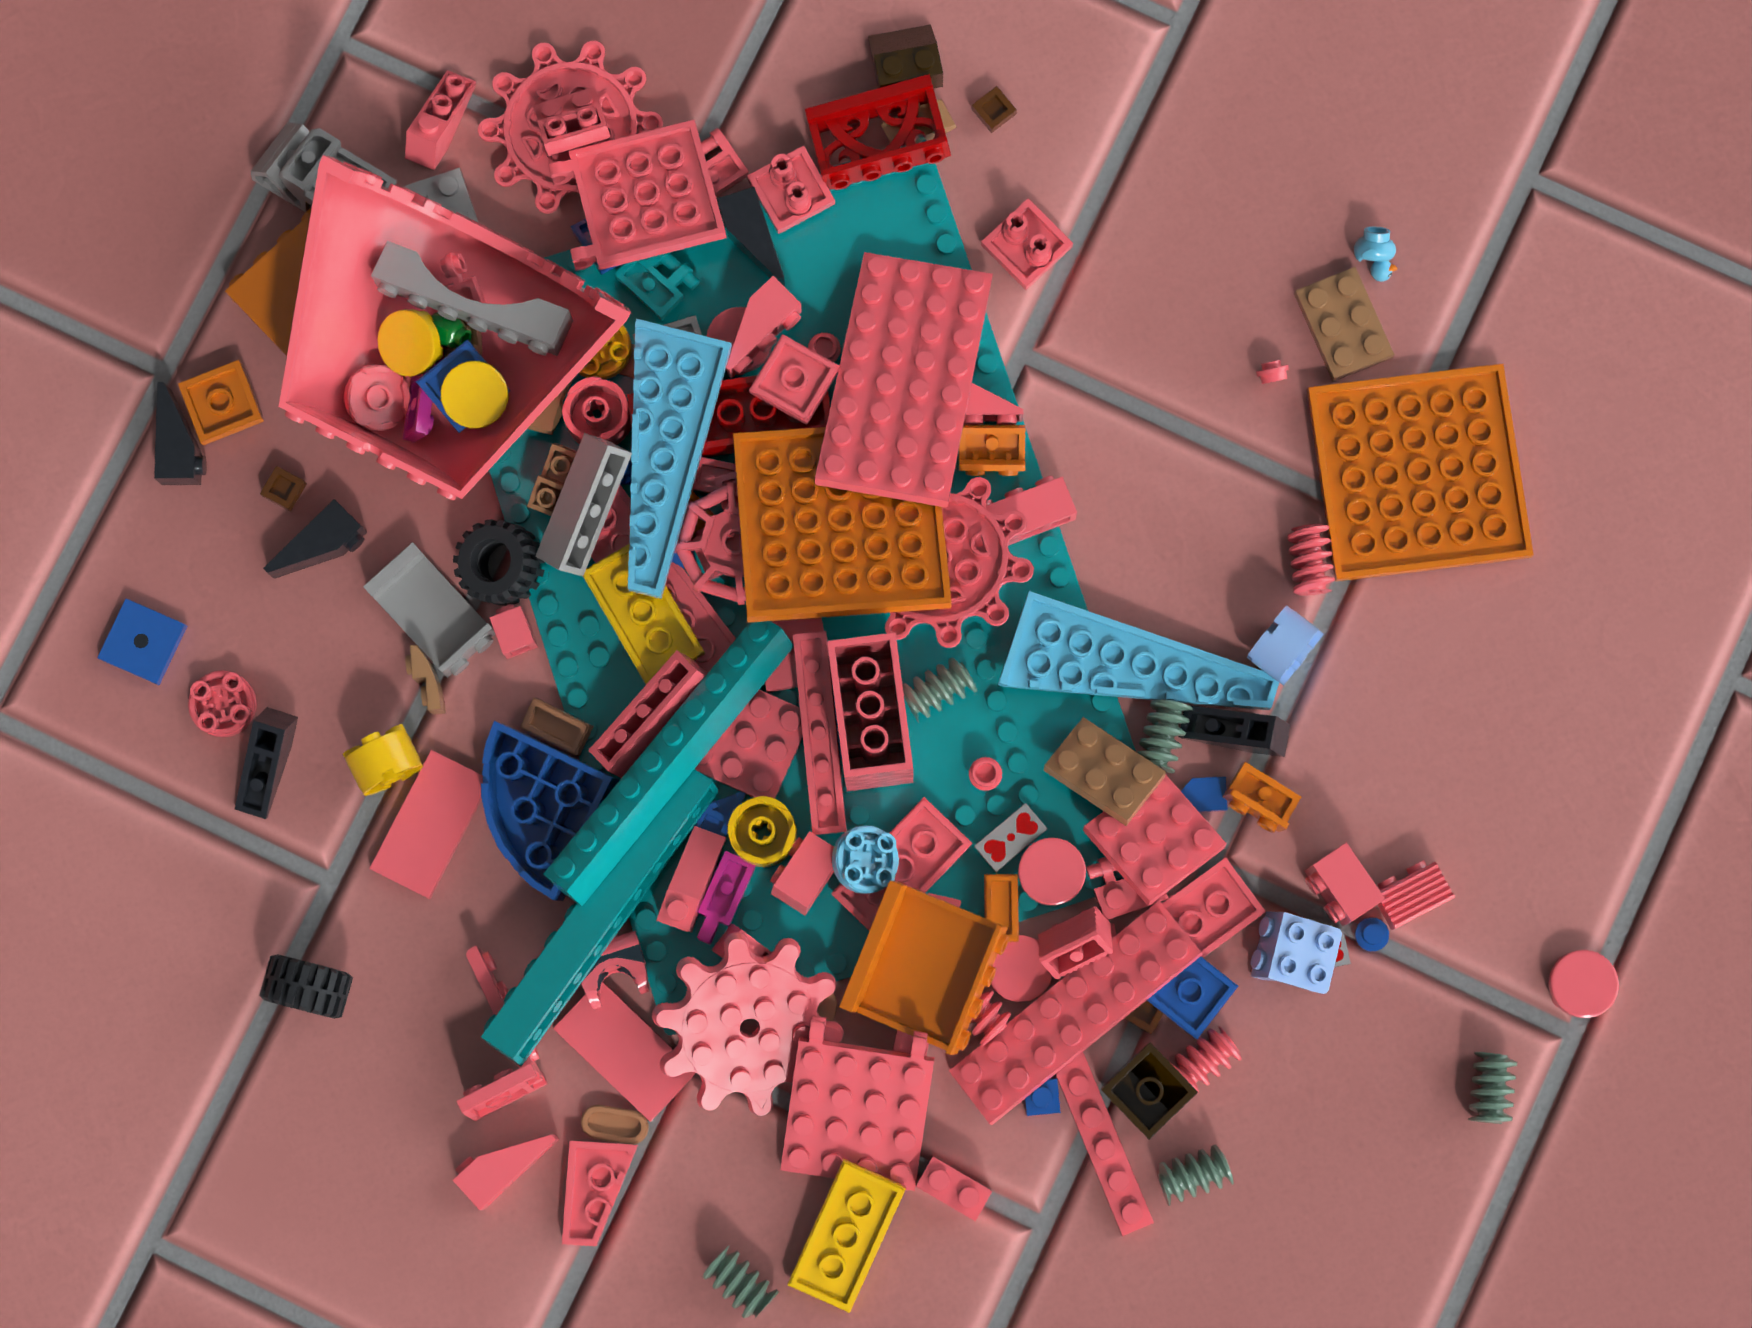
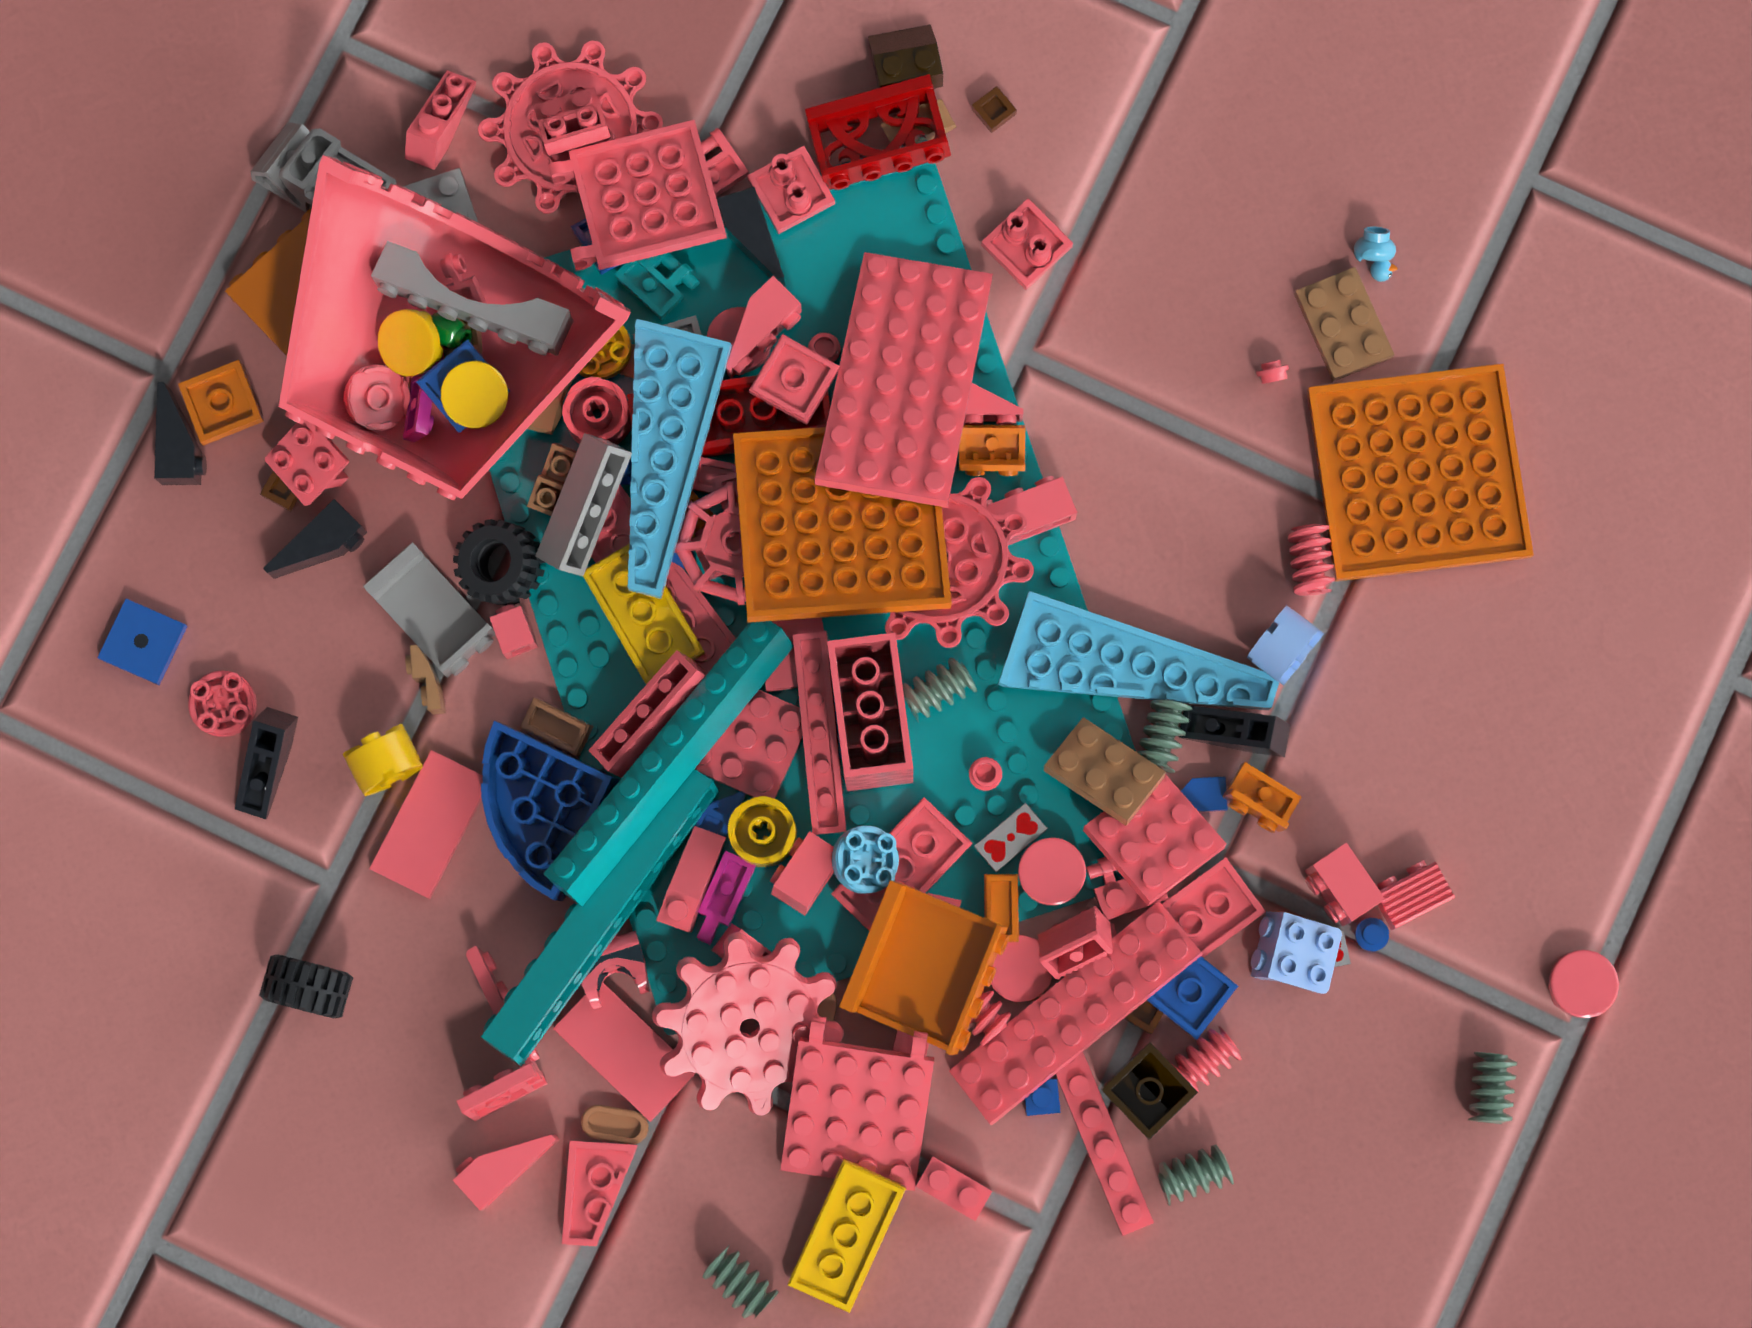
none -> coral bracket [265,420,349,506]

